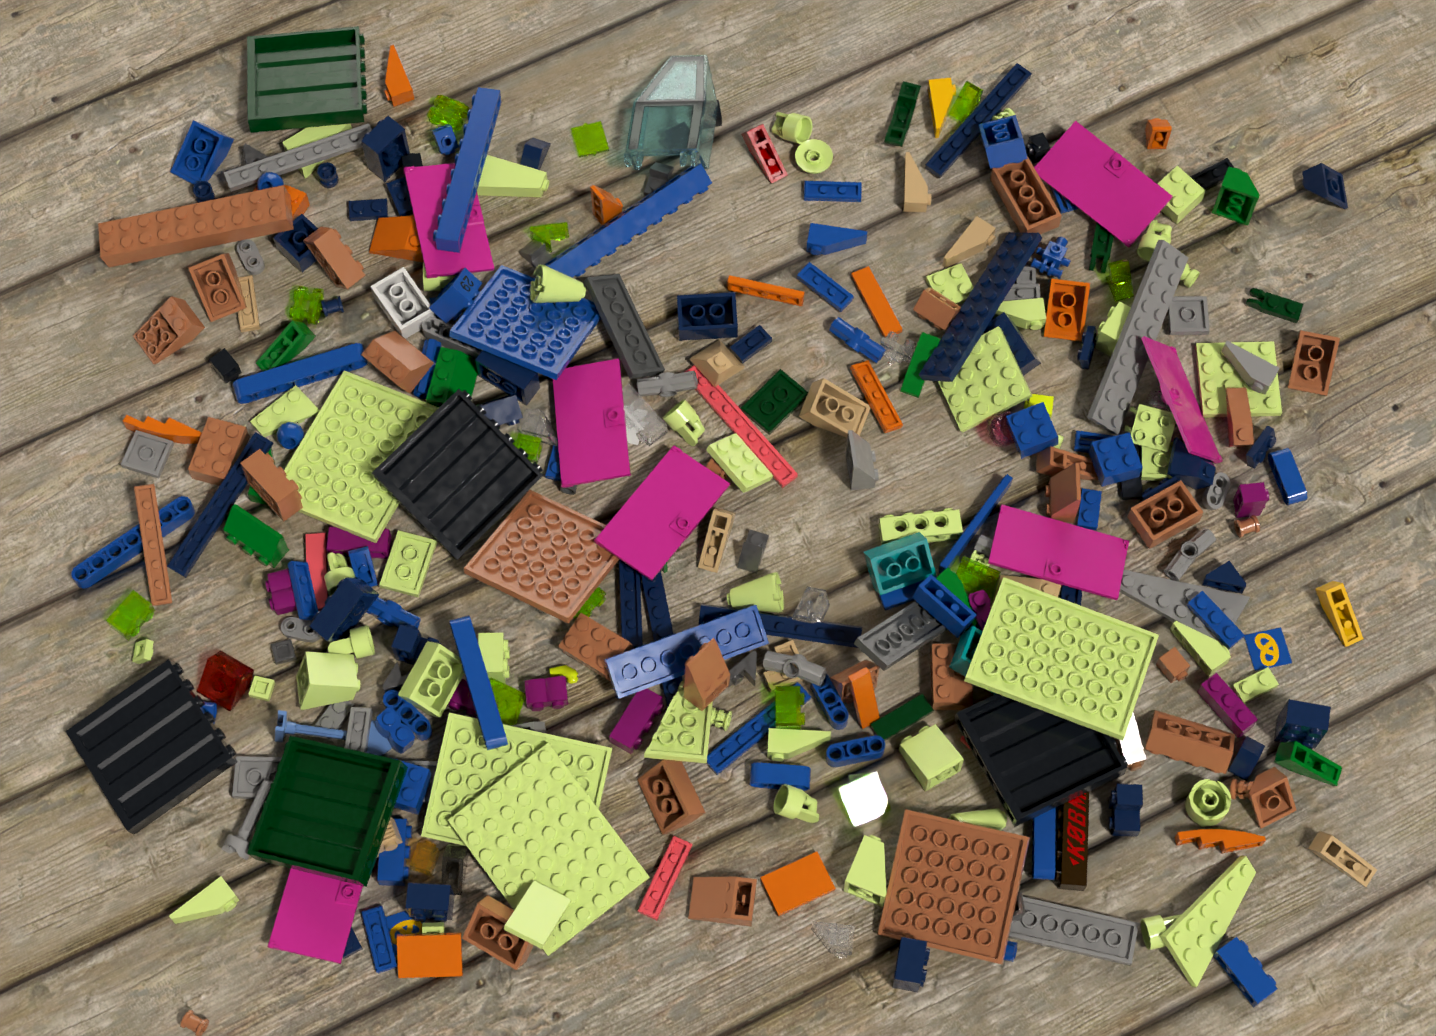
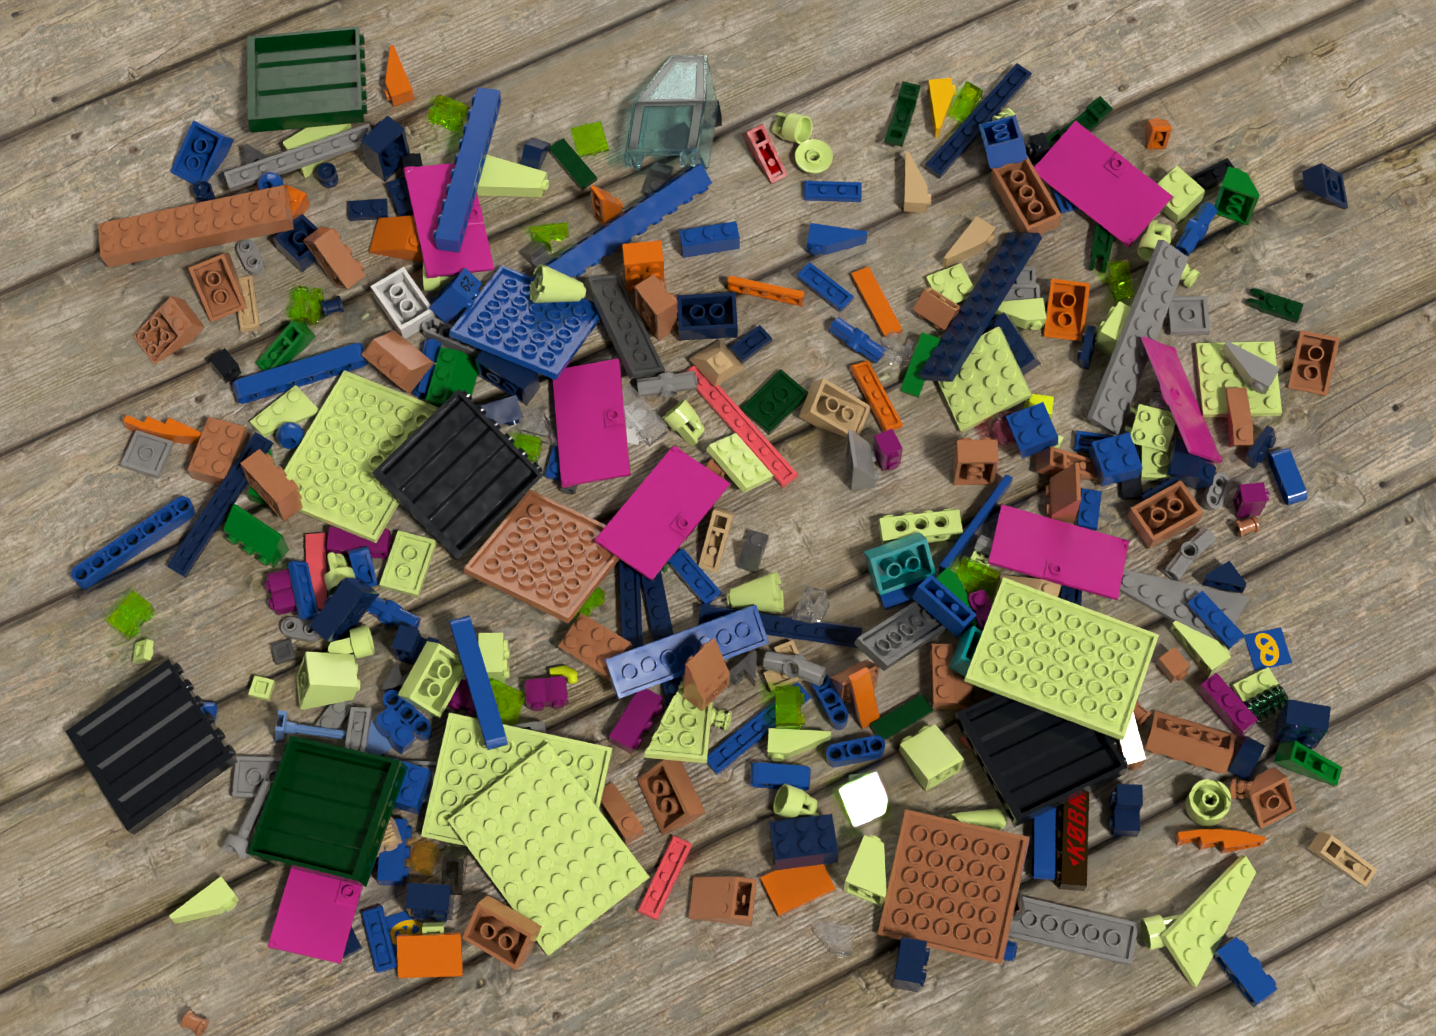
nougat tile [134,484,172,606] -> none
clear red slope [196,650,254,712] -> none
blue brick [431,124,459,155] -> none
yellowish green tile [504,881,571,949] -> none
blue piece [1031,237,1071,279] -> none
yellow slope [1315,581,1364,647] -> none
none -> dark green tile [548,138,597,191]
none -> nougat slope [601,782,644,845]
none -> orange brick [622,240,665,292]
none -> nougat brick [635,274,678,341]
none -> blue plate [667,548,721,605]
none -> blue brick [679,221,740,258]
none -> dark blue brick [769,814,838,870]
none -> magenta brick [872,429,903,472]
none -> nougat brick [952,438,999,485]
none -> dark green slope [1046,96,1113,148]
none -> nougat bush [1133,700,1152,726]
none -> blue piece [1175,203,1218,256]
none -> clear green piece [1243,684,1288,723]

